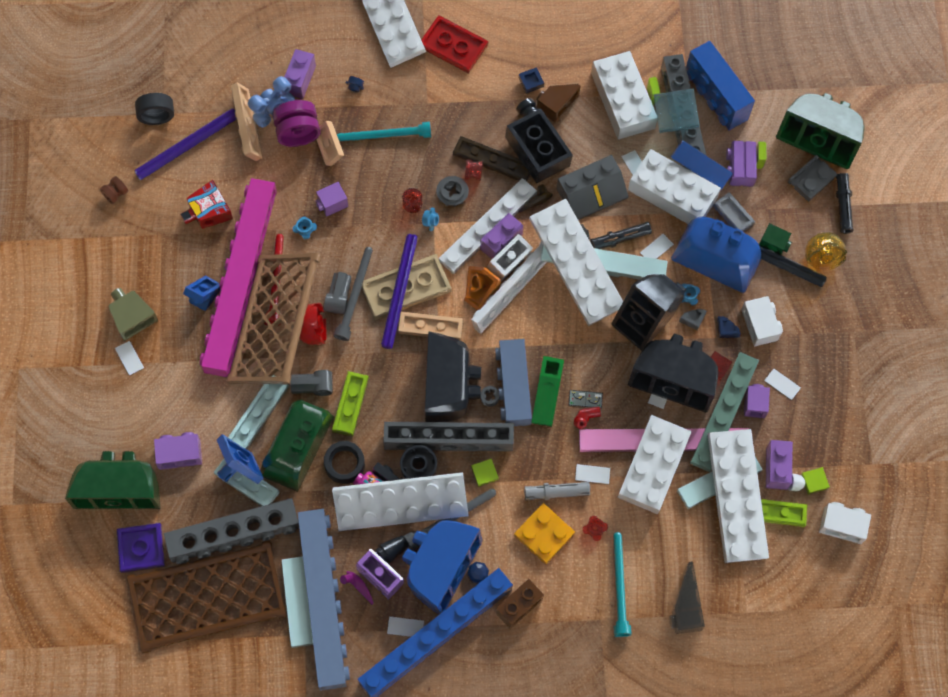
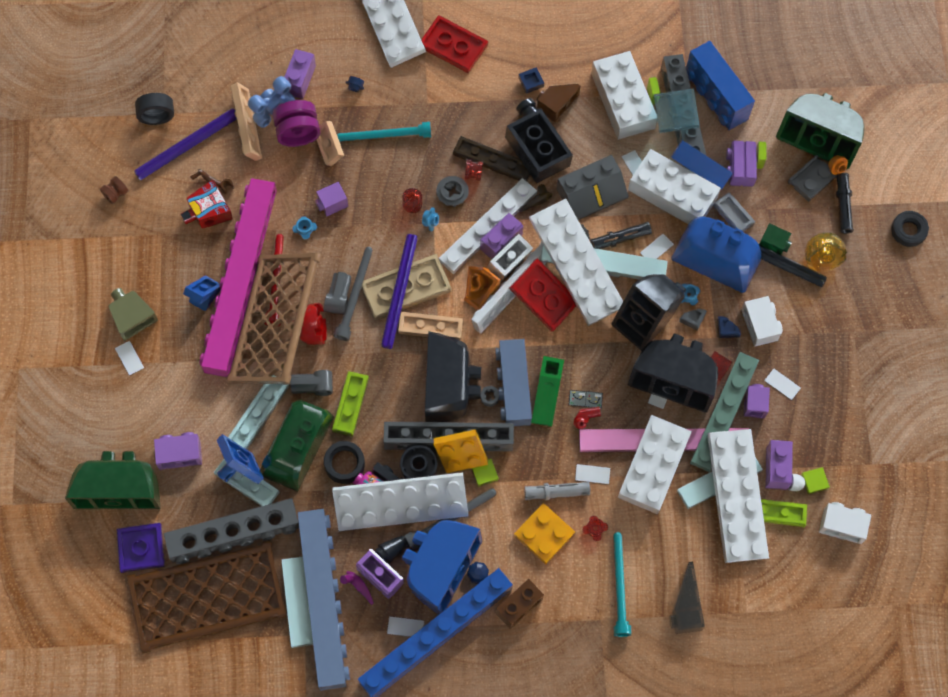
none -> reddish brown piece [190,169,234,194]
none -> light orange plate [434,429,488,473]
none -> red tile [509,258,577,332]
none -> orange plate [828,155,848,175]
none -> black tyre [891,211,929,247]

